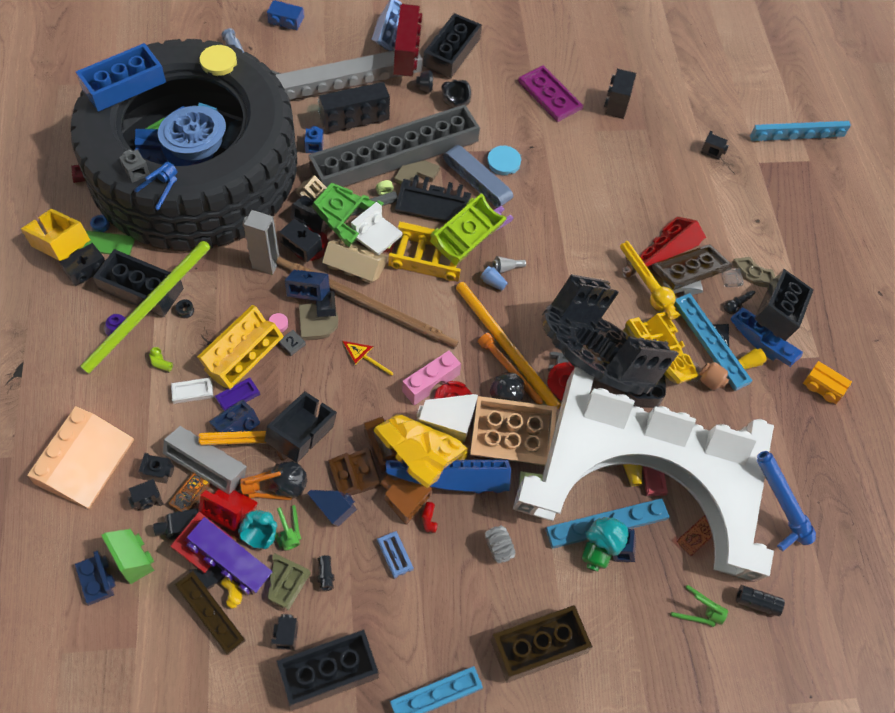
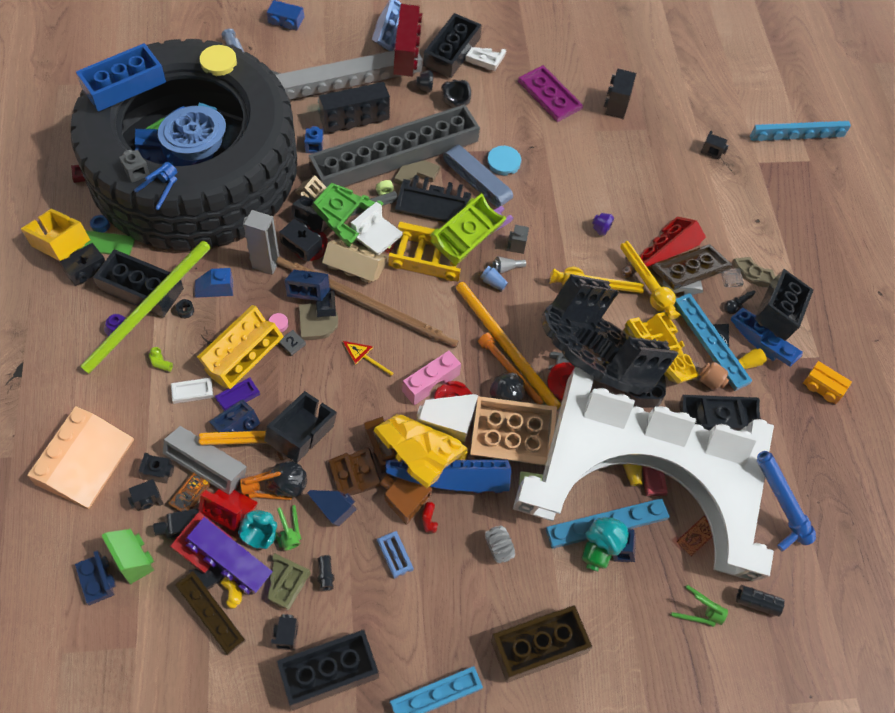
none -> blue slope [195,268,233,298]
none -> white wing [465,47,506,71]
none -> dark grey brick [506,225,529,254]
none -> yellow piece [549,266,644,293]
none -> dark purple cone [592,213,614,236]
none -> black piece [679,395,761,431]

